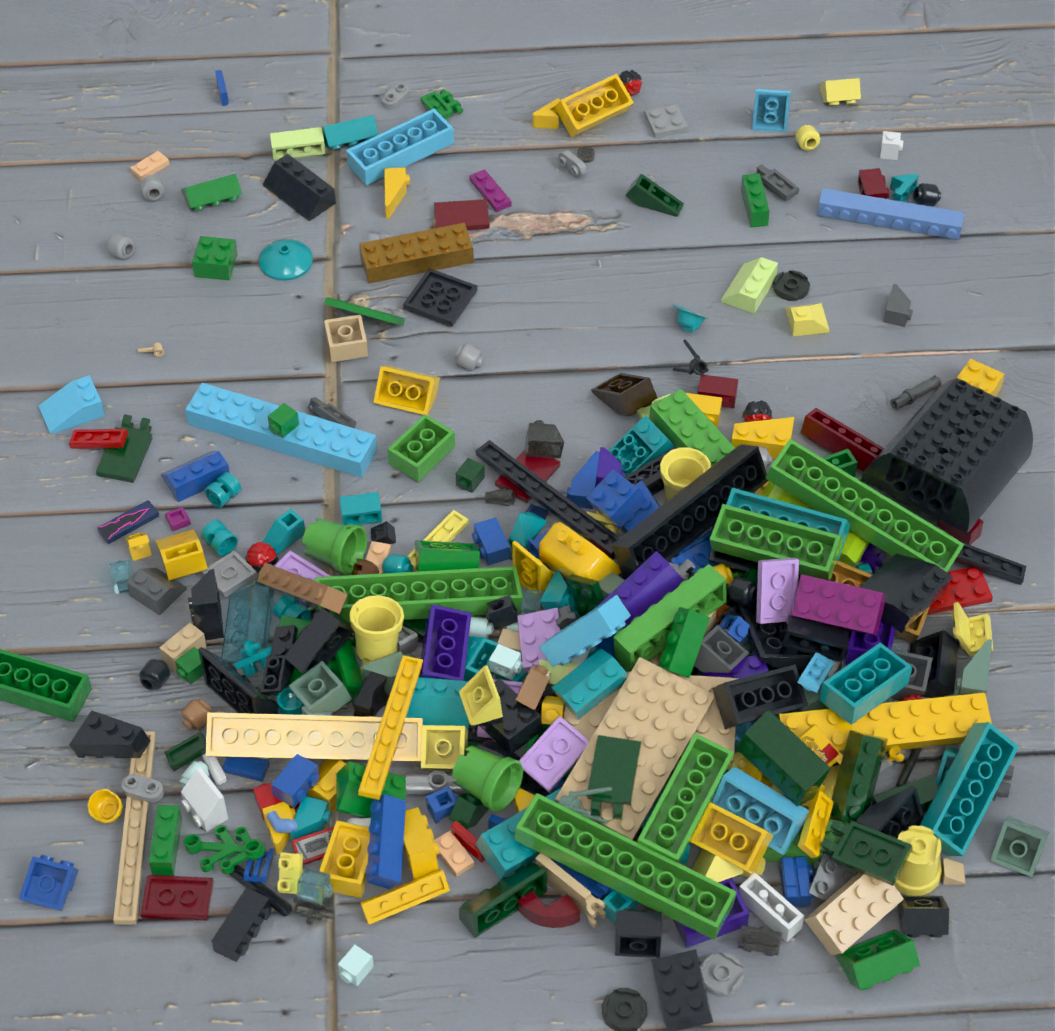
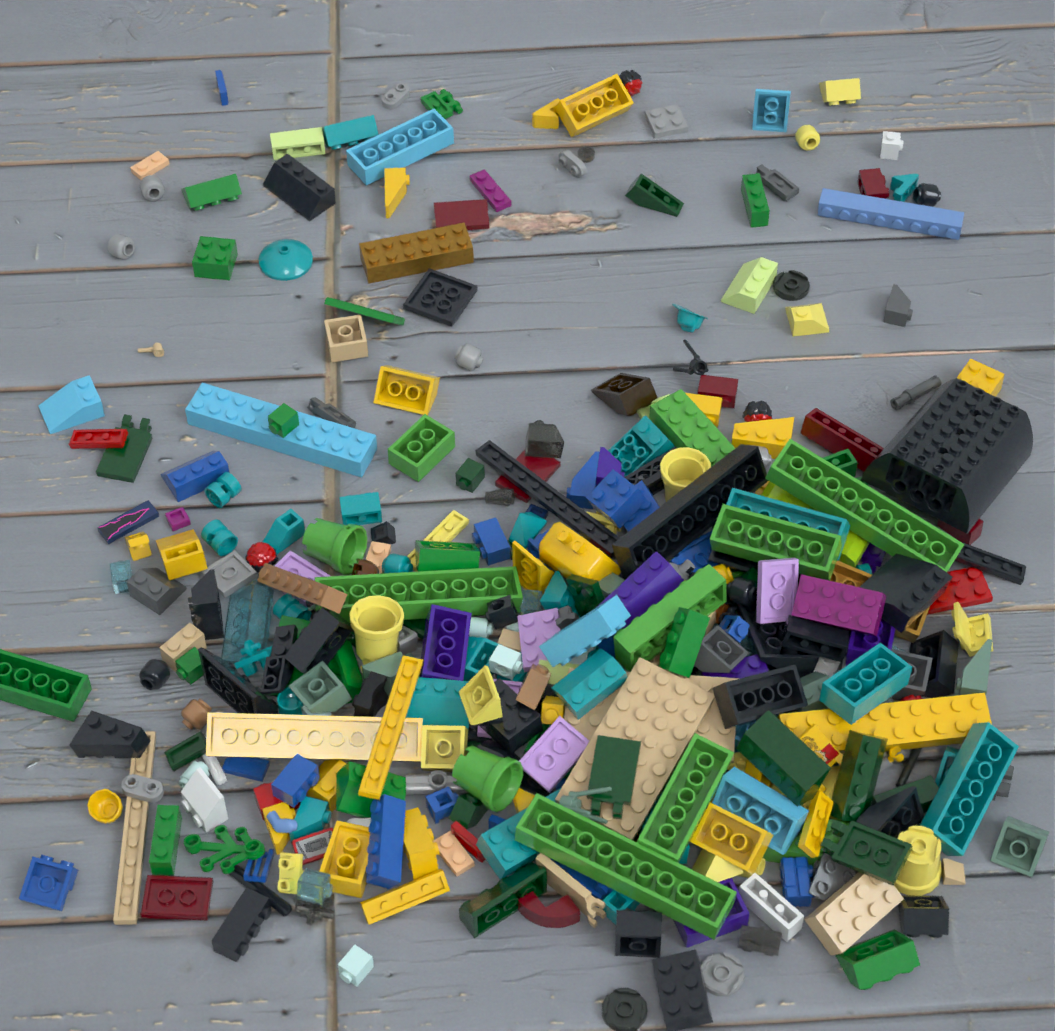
medium azure plate [797,652,835,693] -> none

